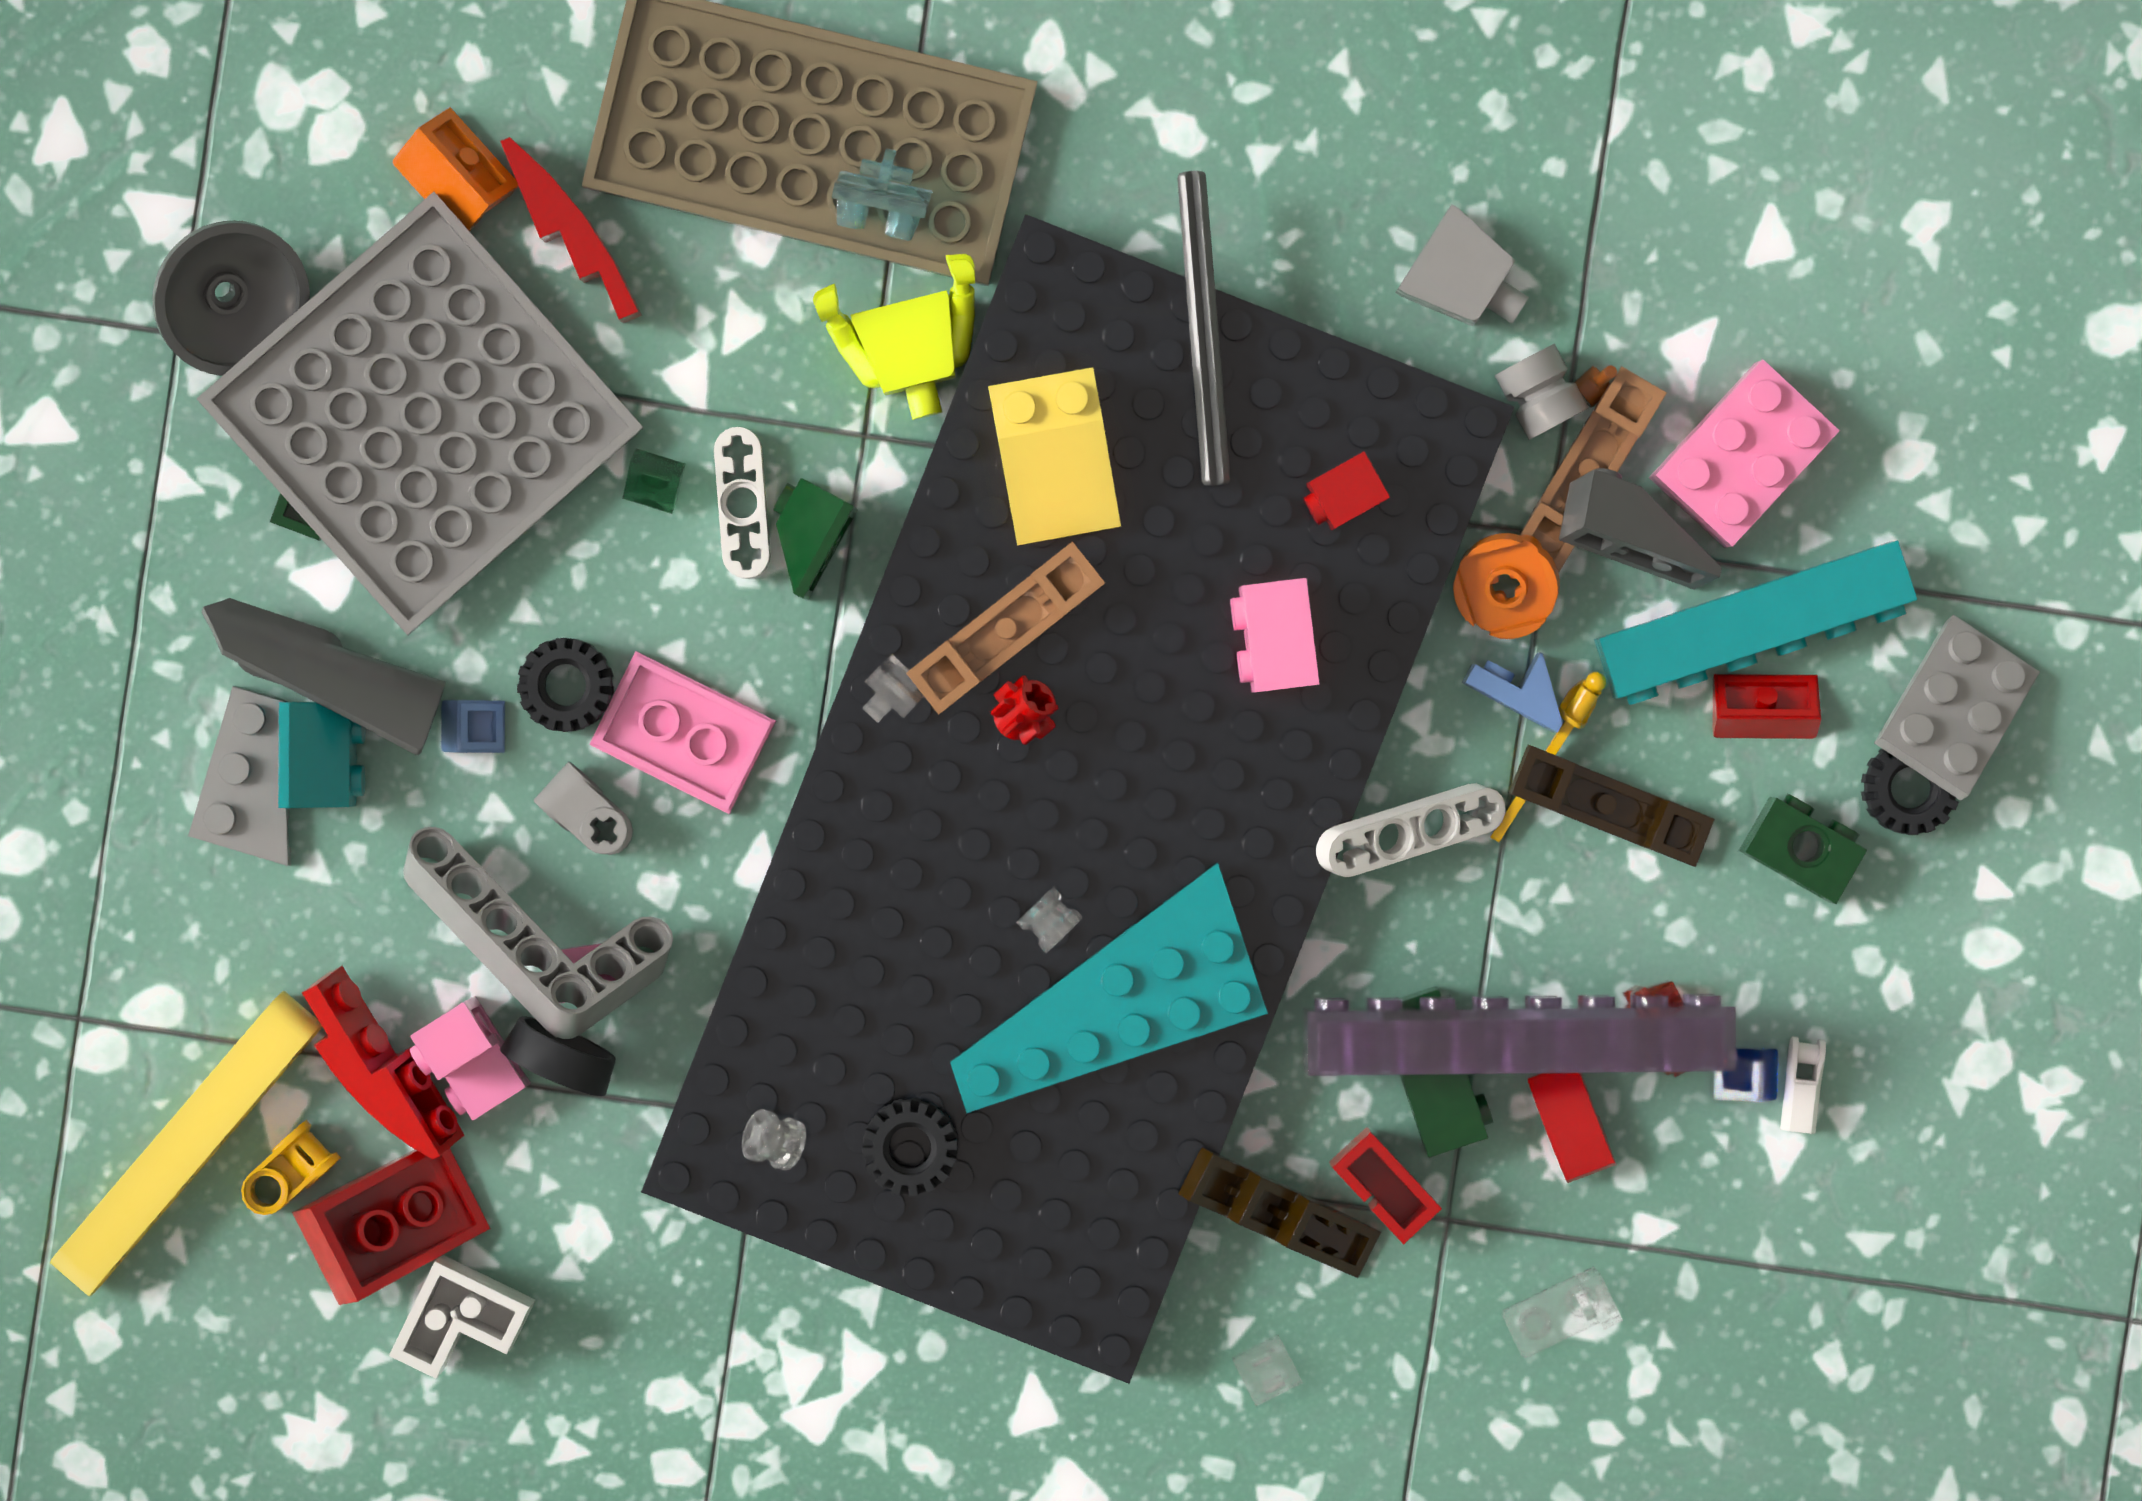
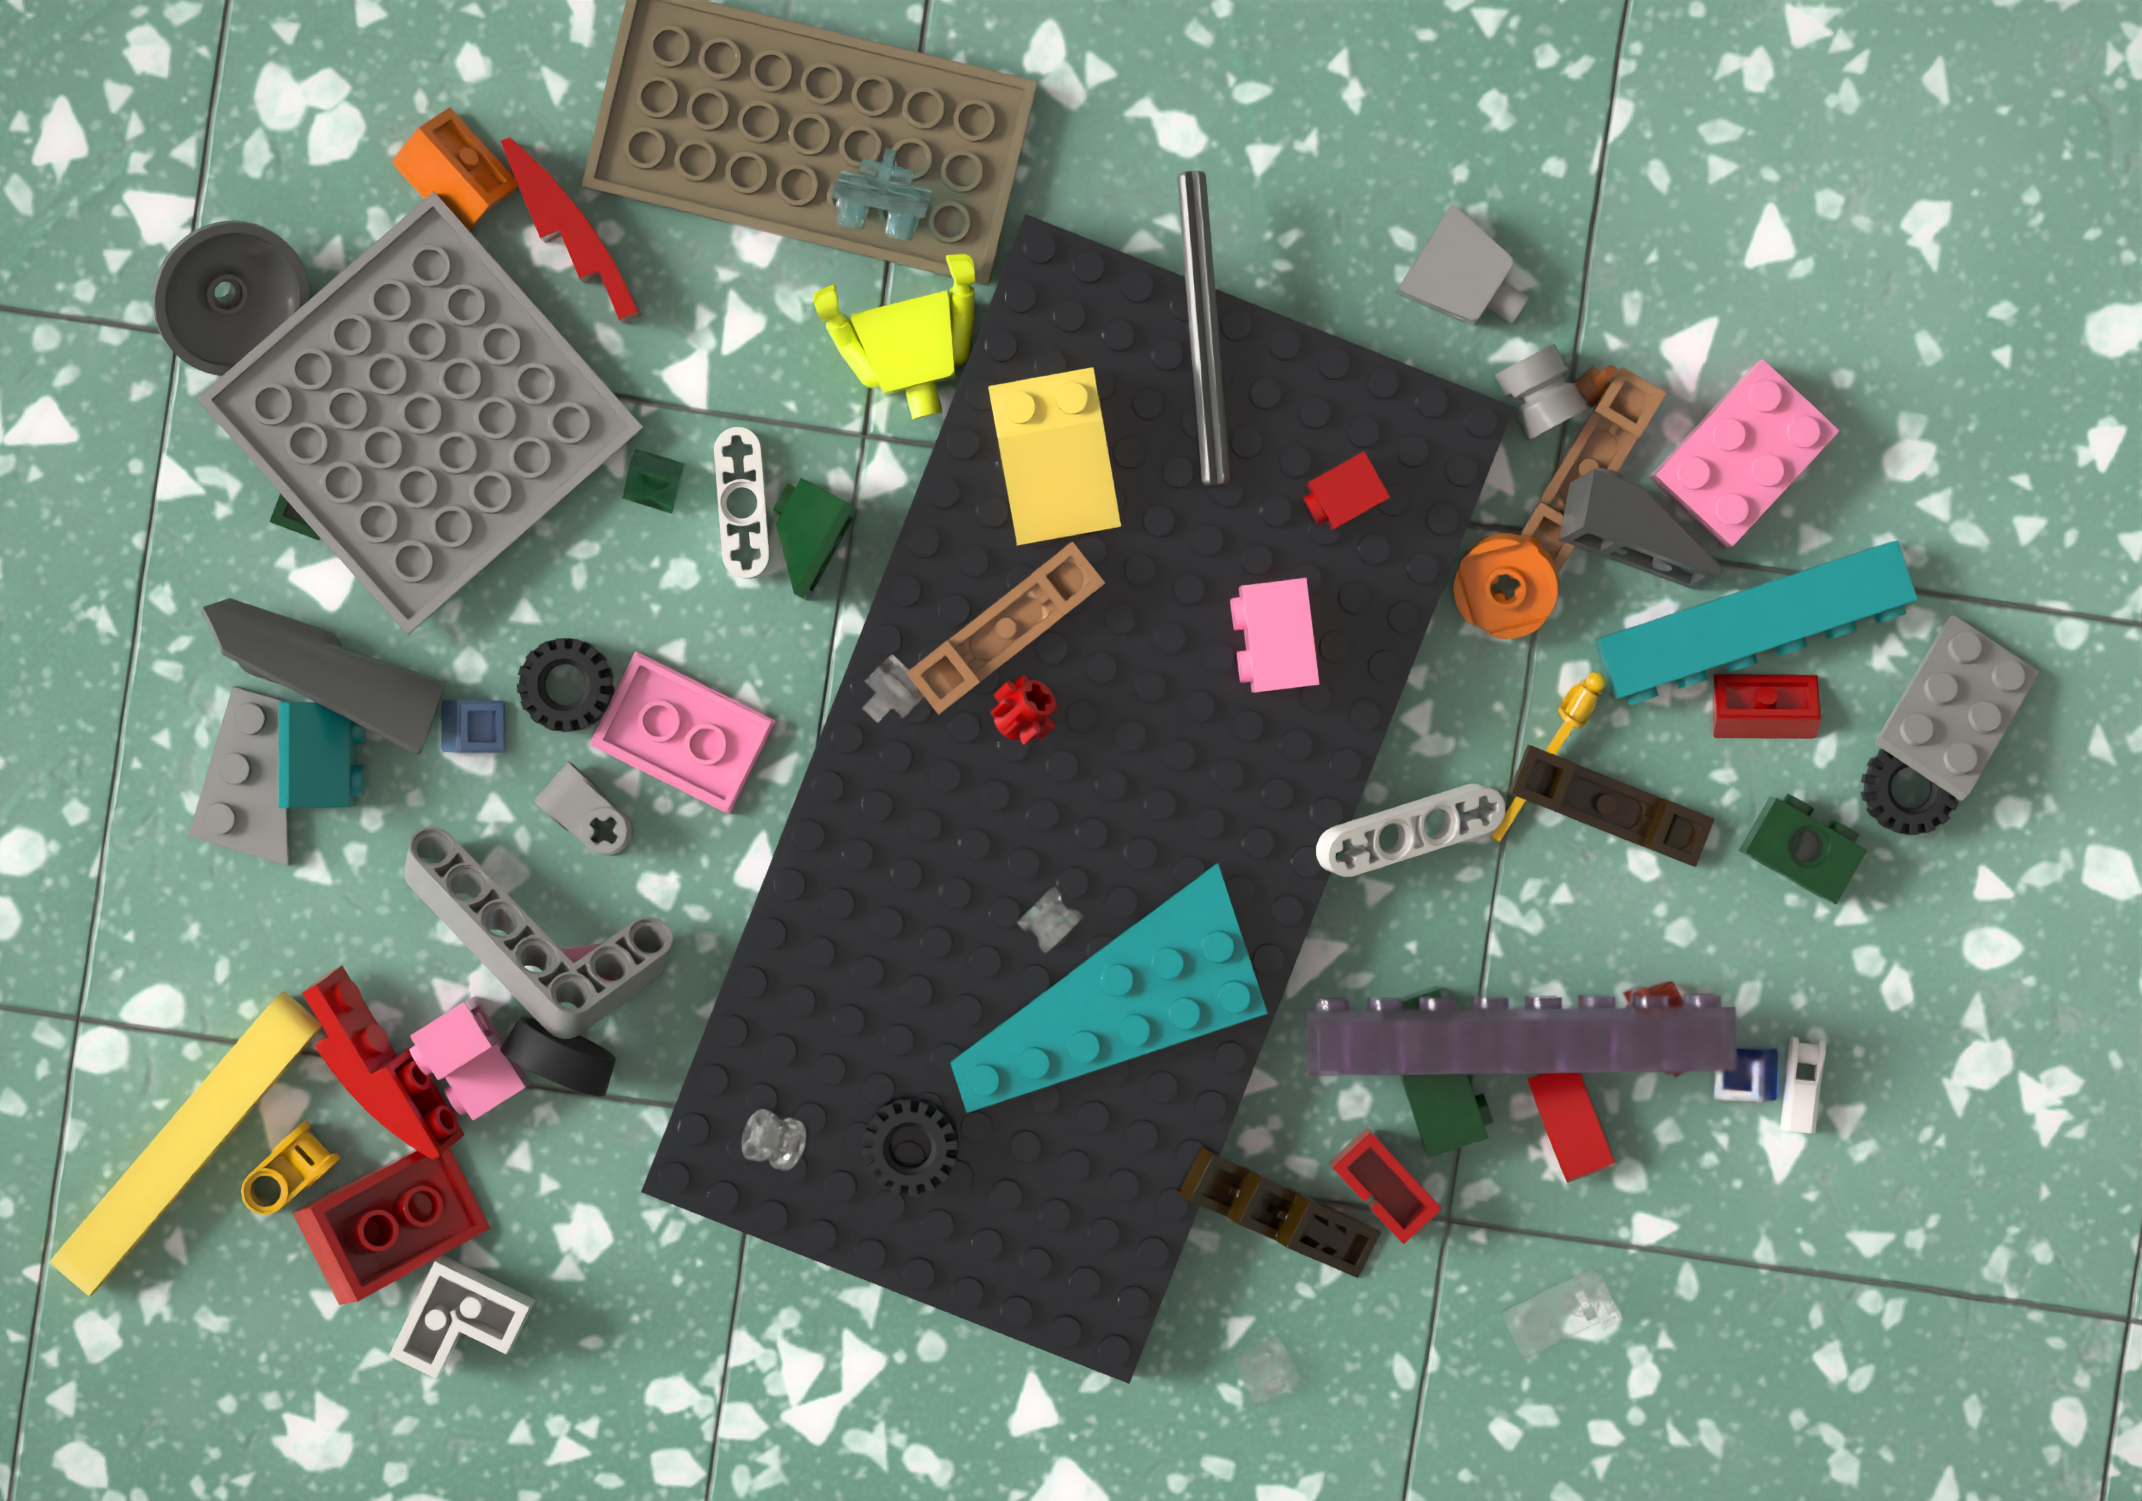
medium blue slope [1462,652,1563,733] -> none

